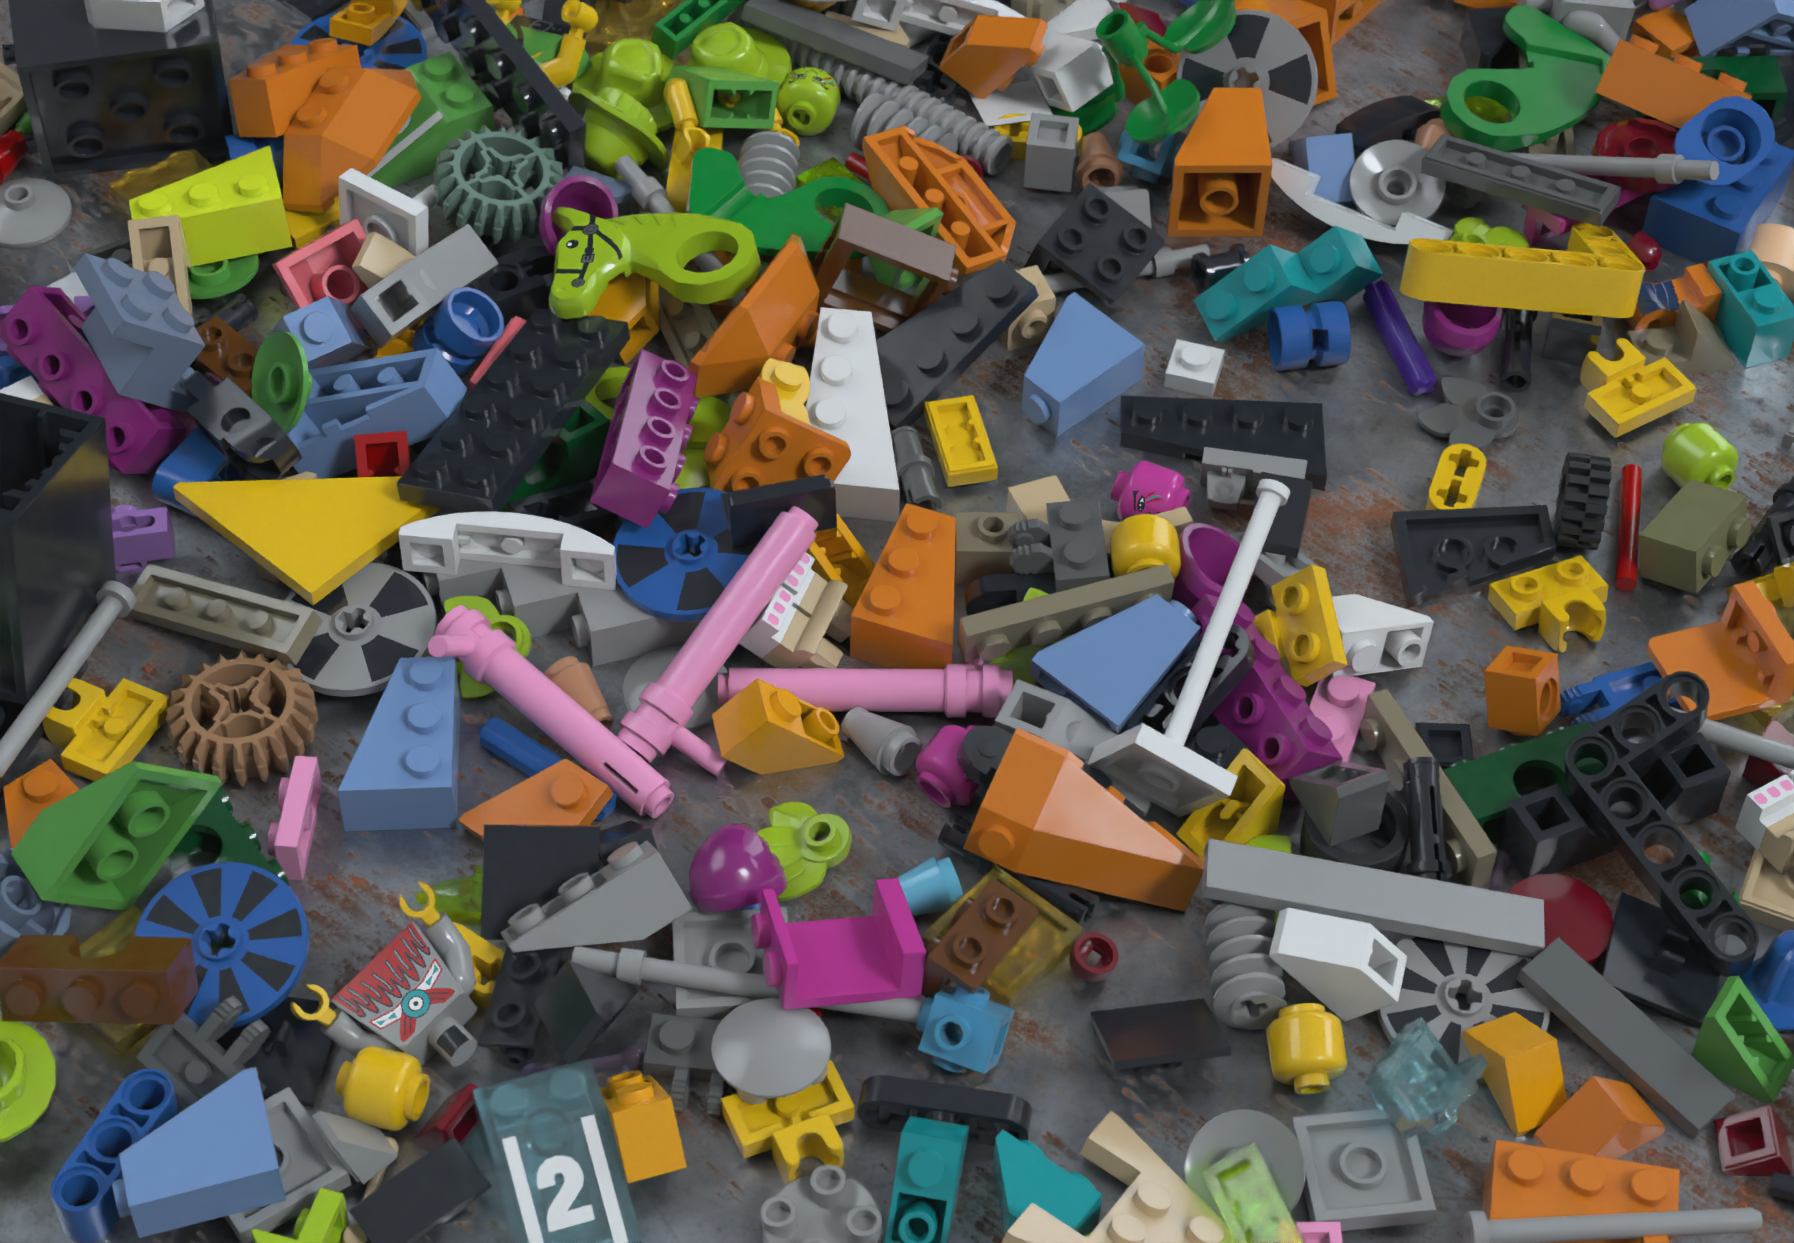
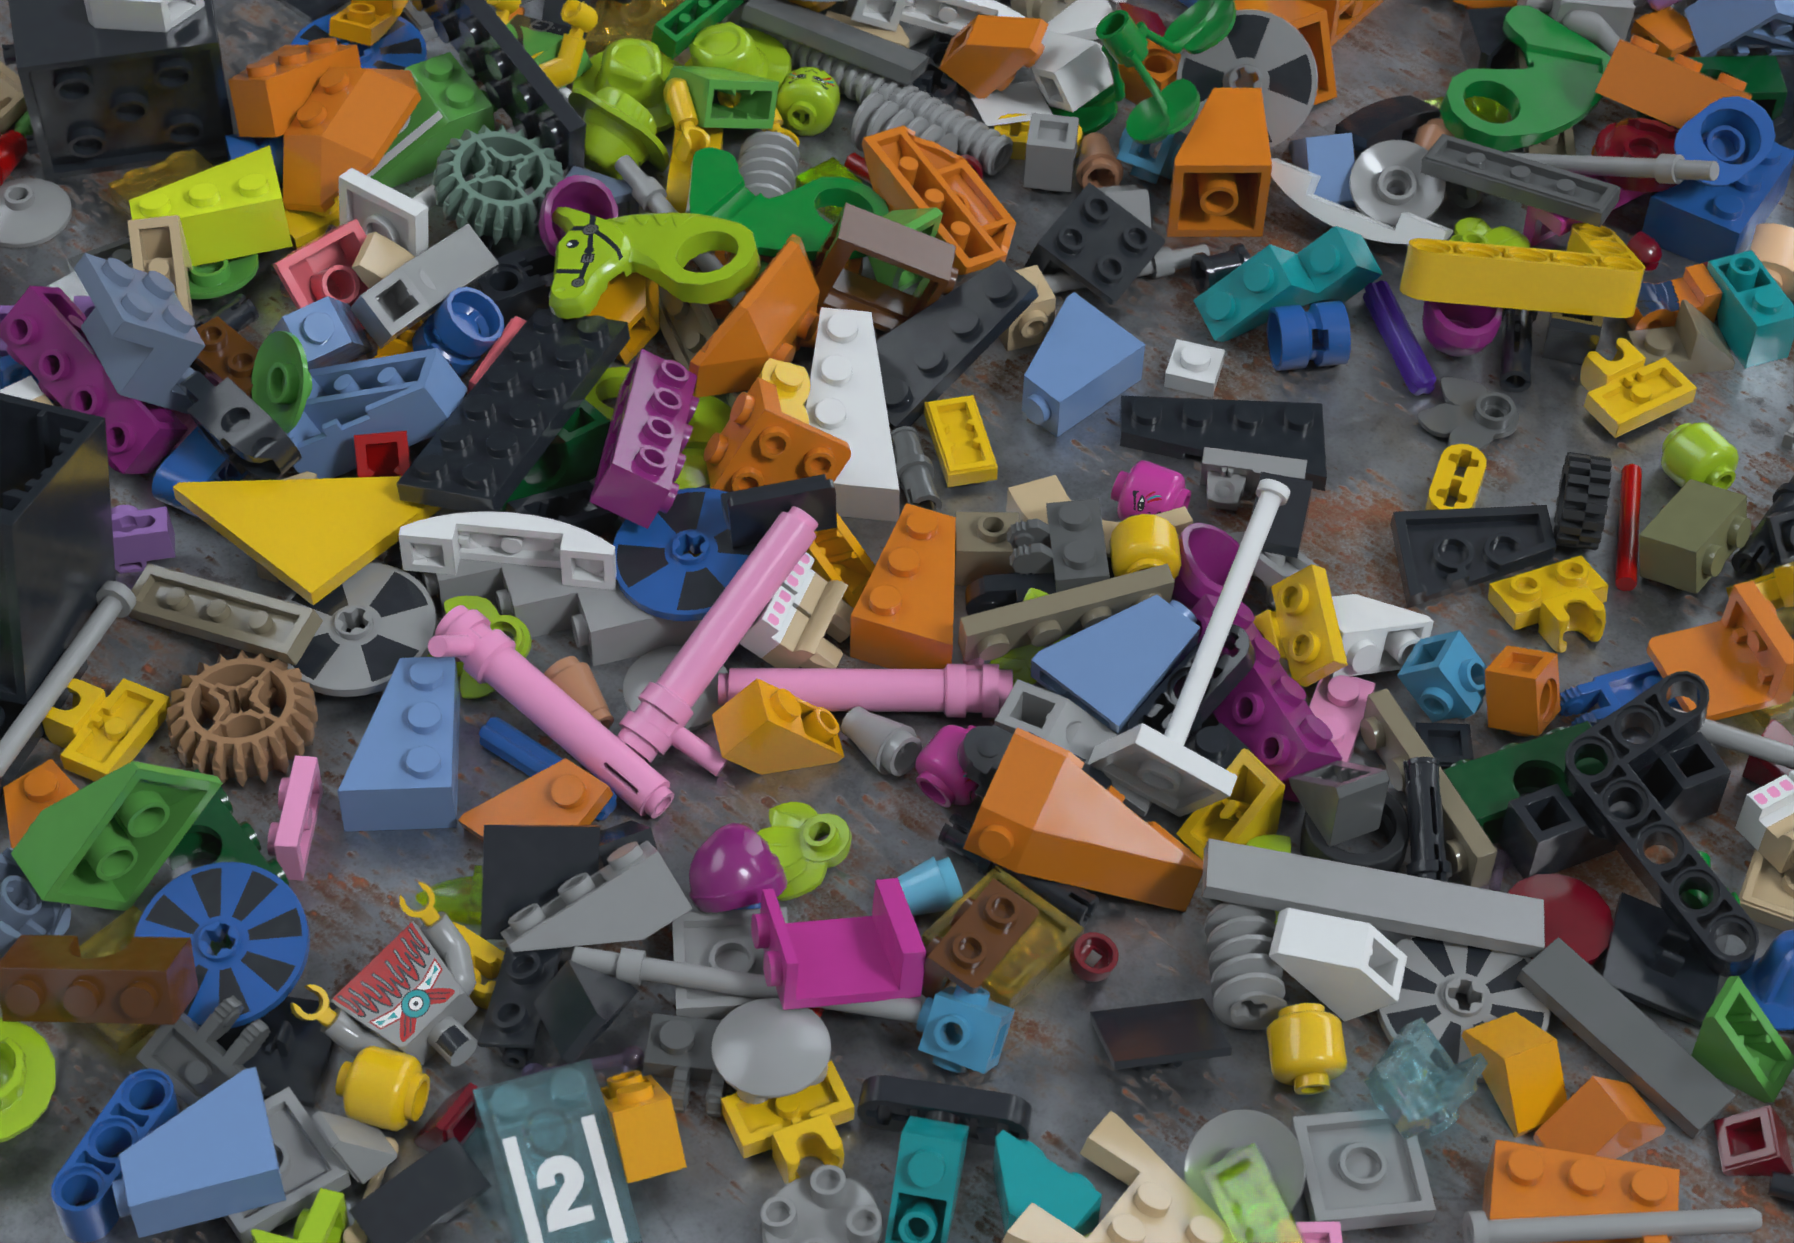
none -> dark azure brick [1397,630,1487,722]

